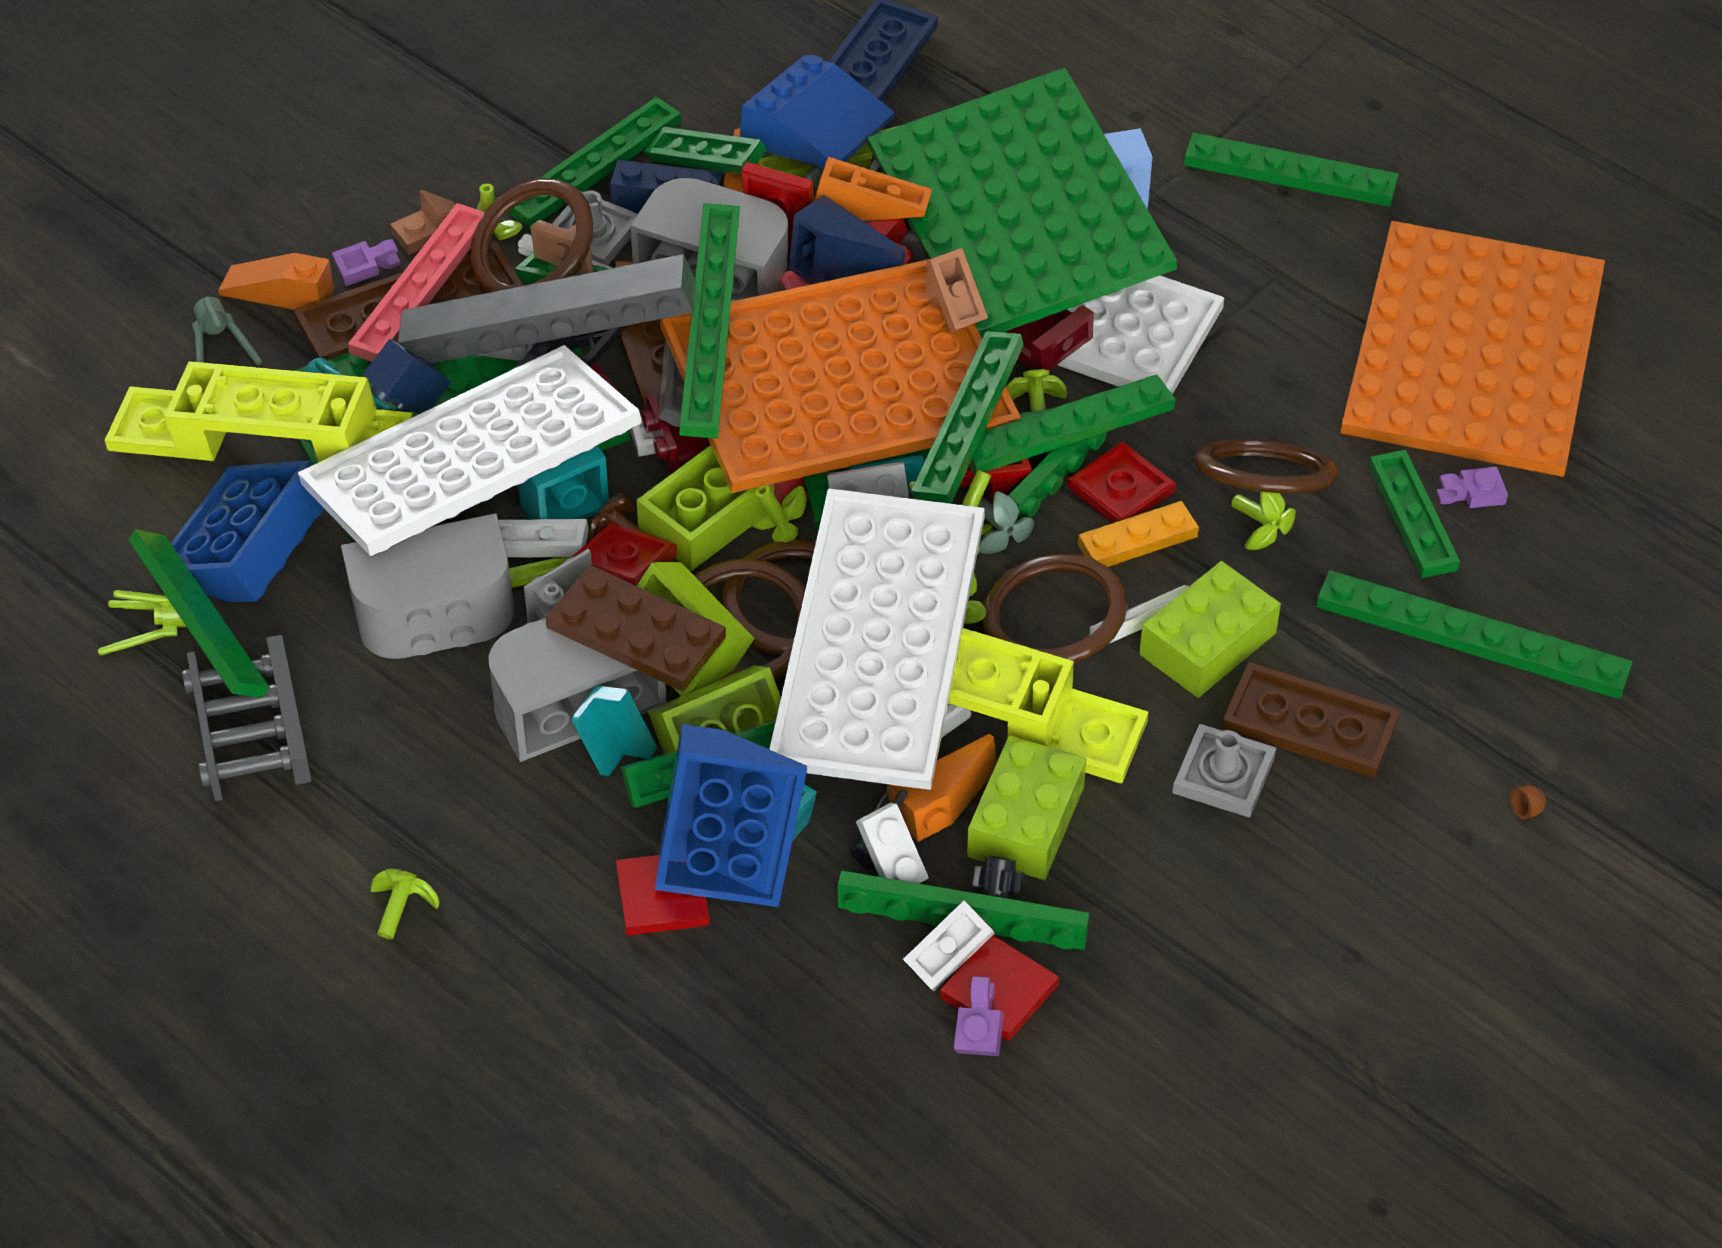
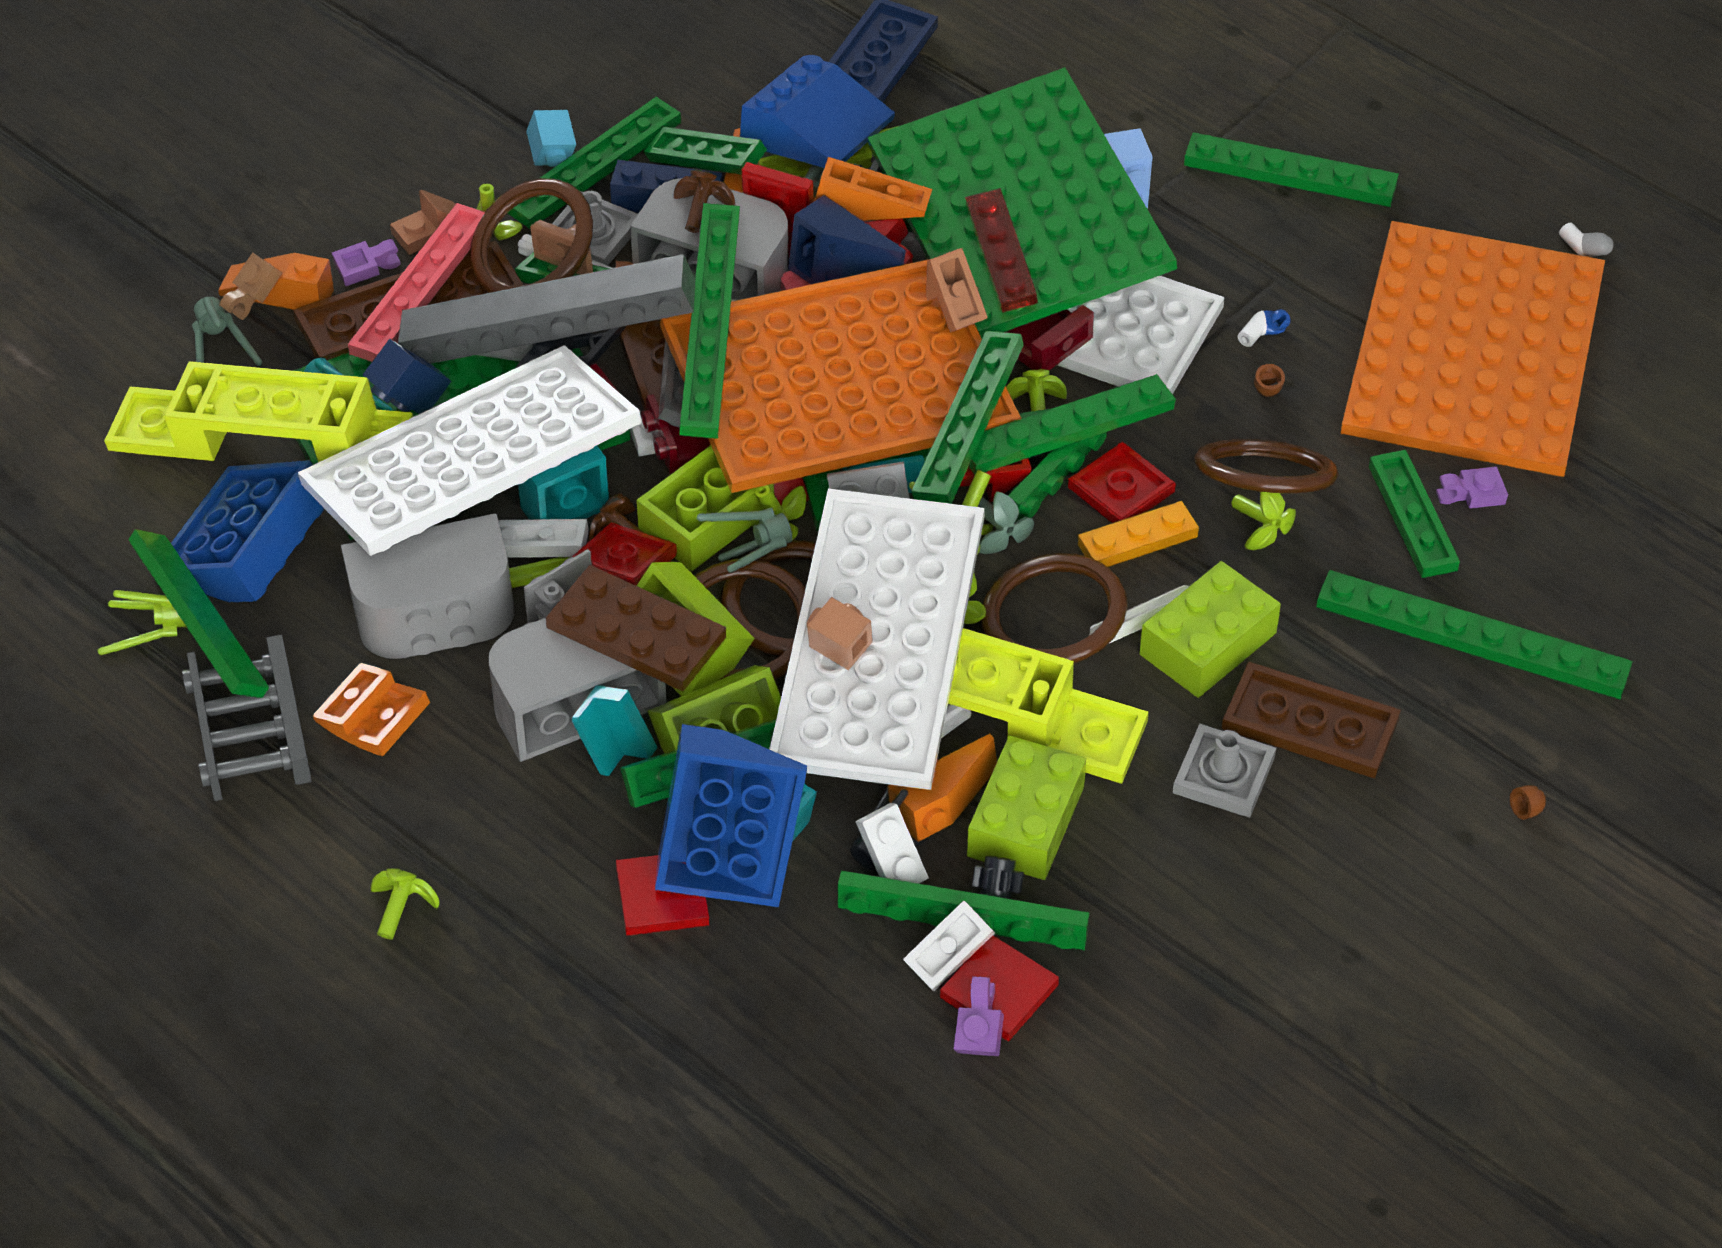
none -> medium nougat plate [219,252,282,320]
none -> orange slope [313,663,430,757]
none -> medium azure brick [526,110,576,167]
none -> reddish brown plant [673,170,735,233]
none -> sand green plant [696,508,792,573]
none -> nougat brick [807,597,873,671]
none -> clear red plate [965,188,1038,312]
none -> arm [1238,309,1291,347]
none -> dark orange hinge [1254,364,1285,397]
none -> arm [1559,223,1614,257]

